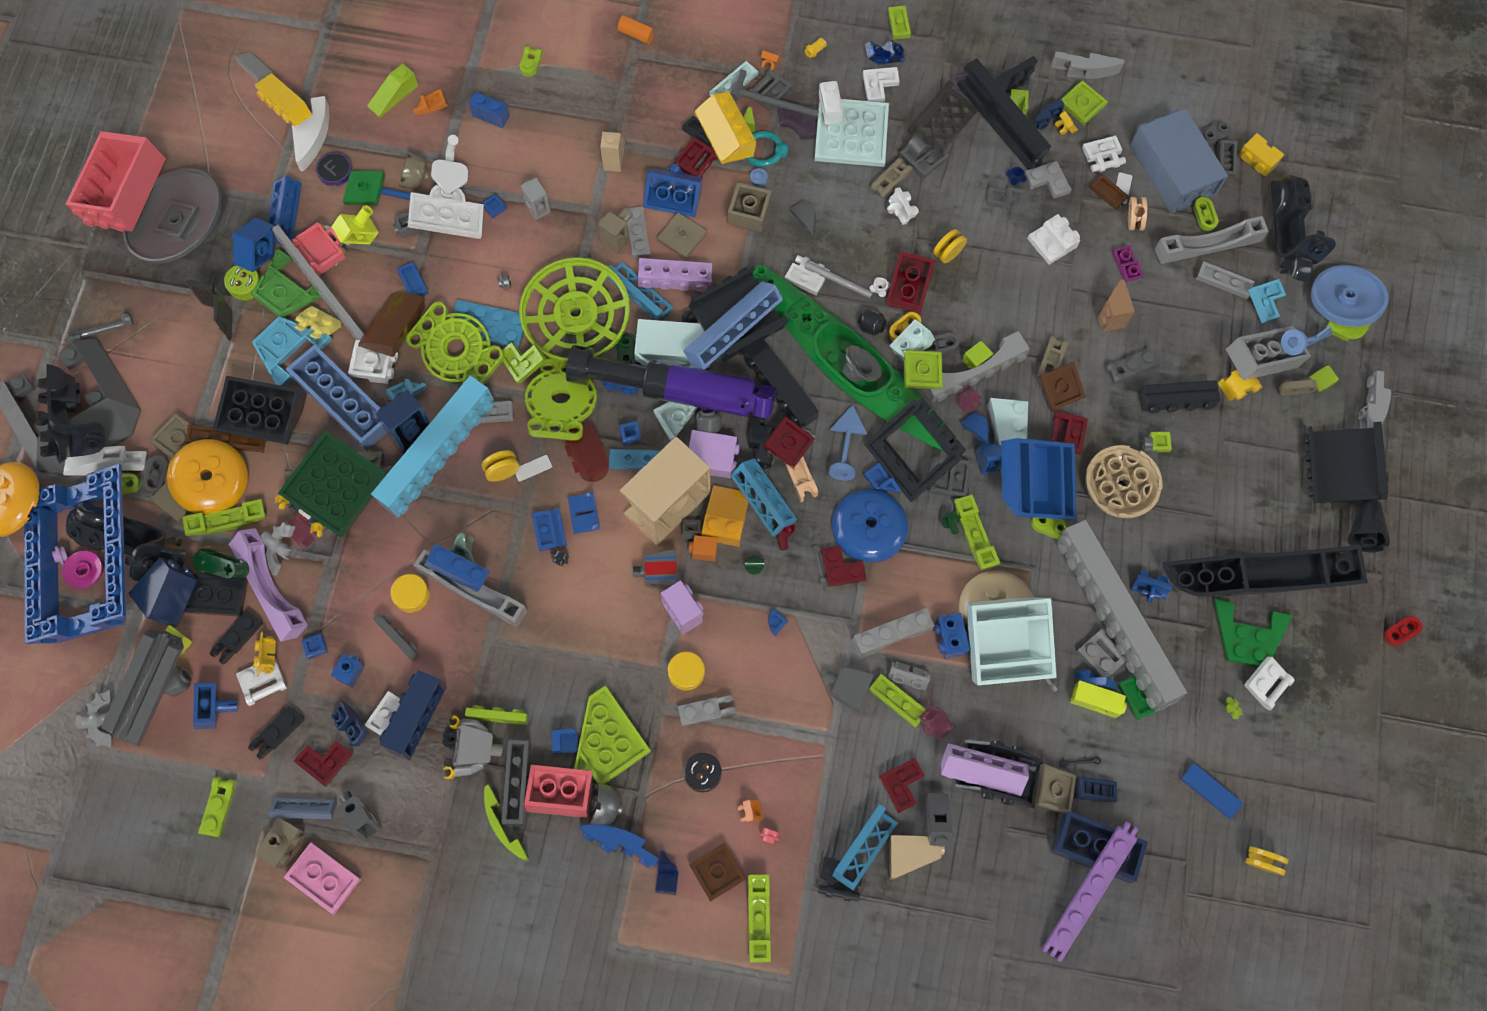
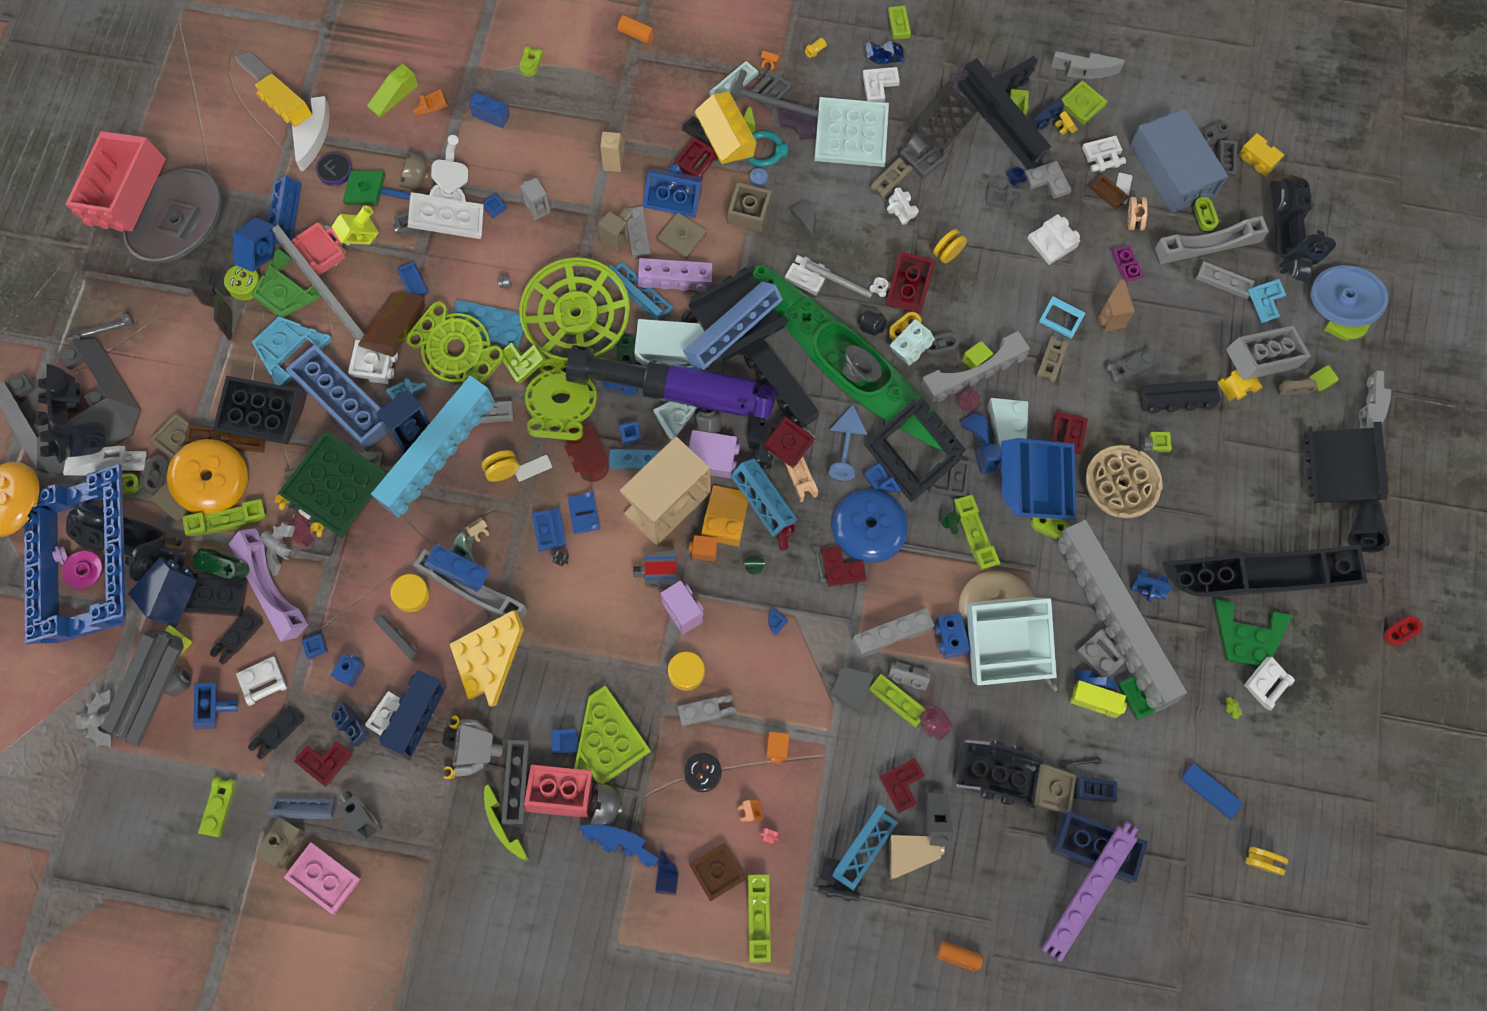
yellow hinge [253,632,276,677] -> none
light yellow plate [295,306,341,339] -> none
lime plate [465,705,529,725] -> none
dark grey tile [682,520,701,539] -> none
white brick [818,81,843,125] -> none
lime tile [904,350,943,389] -> none
lavender brick [941,743,1029,796] -> none
reddish brown plate [1039,362,1086,411] -> none
medium blue piece [1281,326,1332,355] -> none
none -> yellow wing [450,610,524,707]
none -> tan tile [465,517,489,542]
none -> orange brick [766,732,789,764]
none -> orange brick [936,940,983,972]
none -> medium azure tile [1039,296,1086,339]

